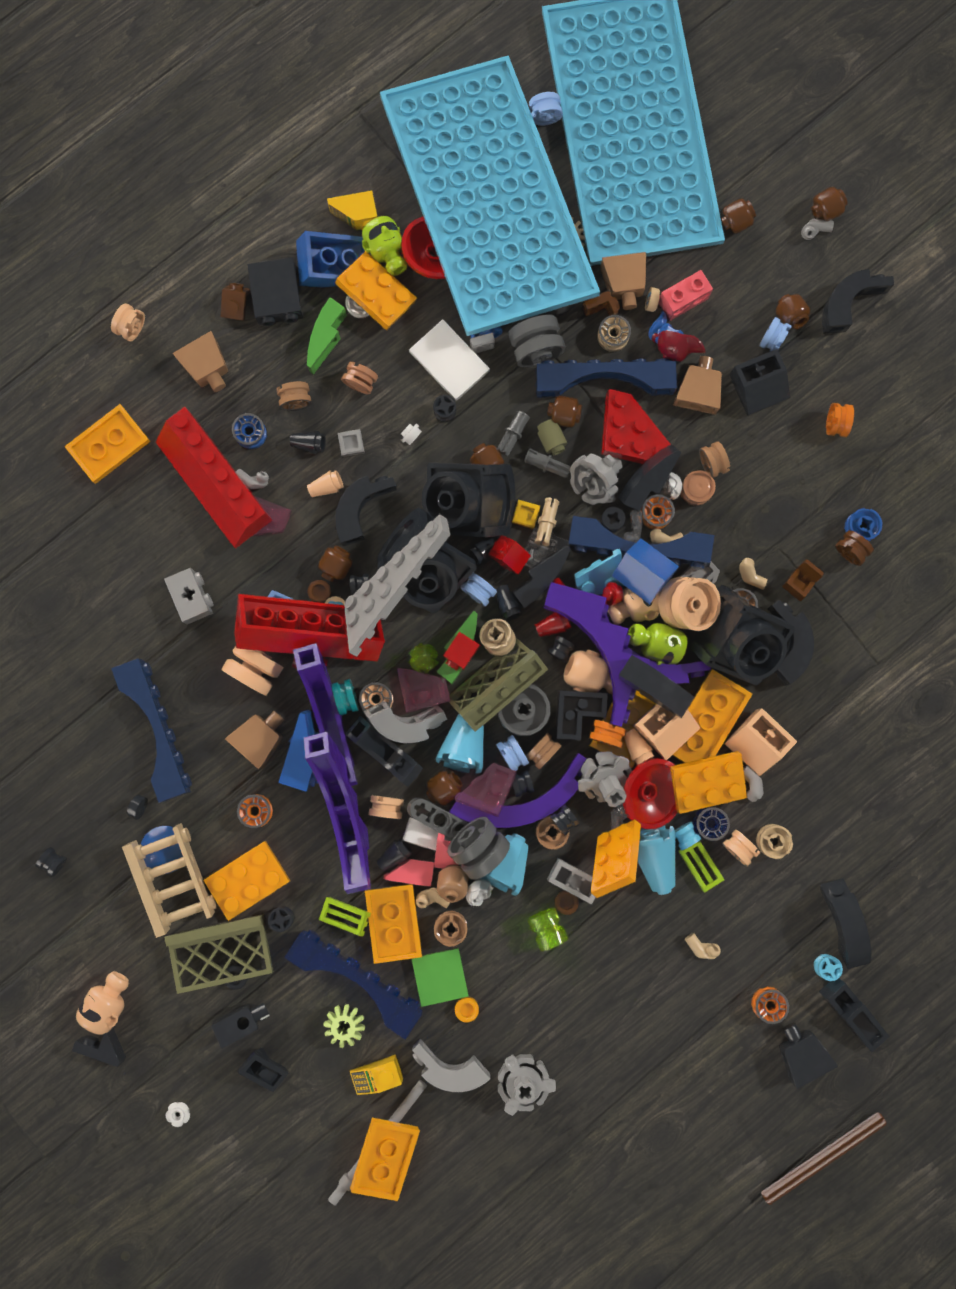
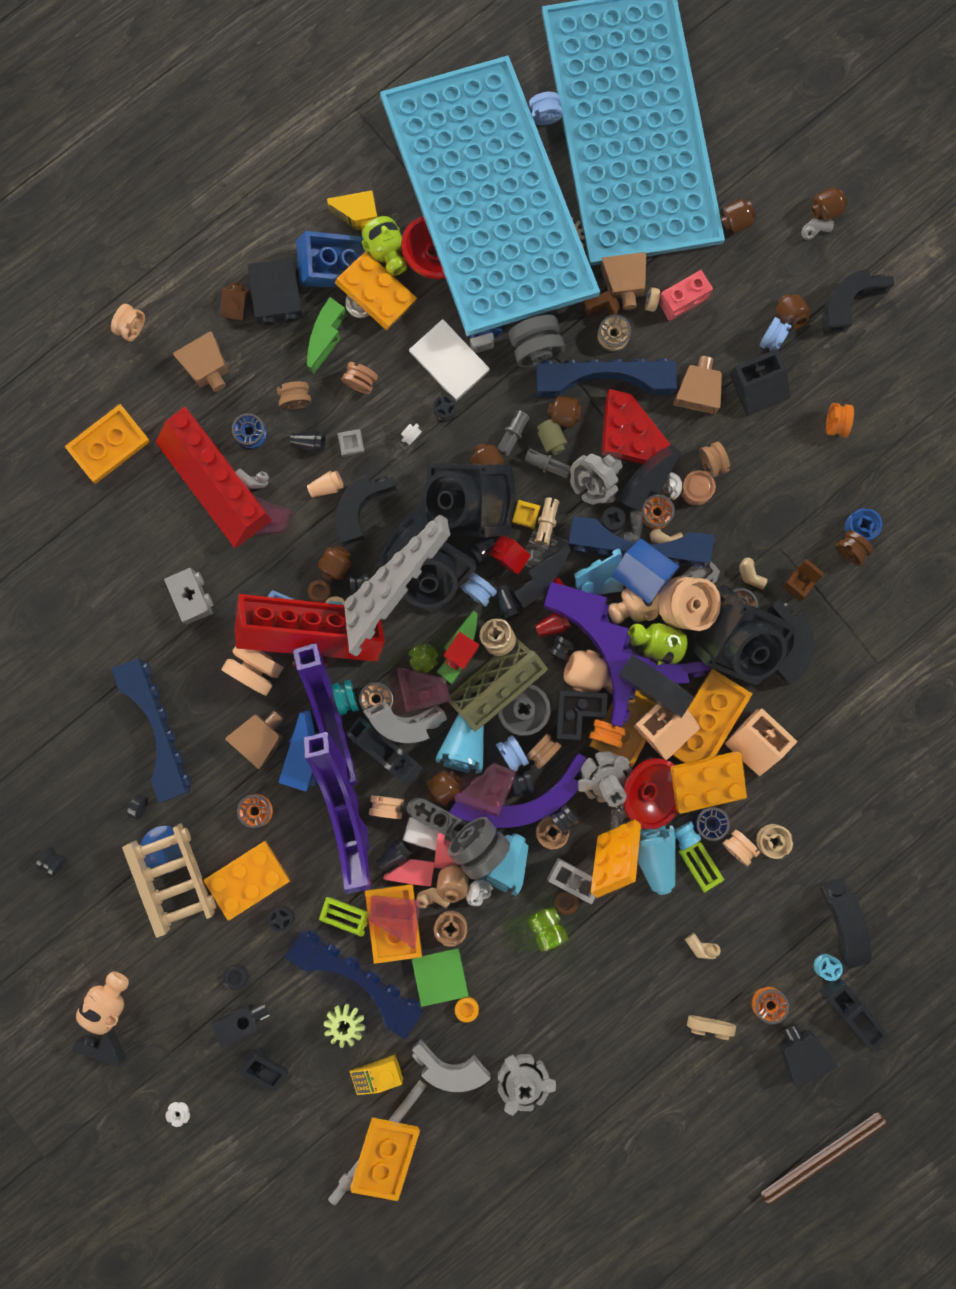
olive fence [164,914,273,994] -> none
red plate [602,582,623,606] -> none
light nougat cone [623,728,654,765] -> none
dark red hair [648,311,706,362] -> none
light grey arm [743,765,764,802] -> none
none -> clear pink wing [369,895,420,948]
none -> tan plate [687,1015,736,1040]

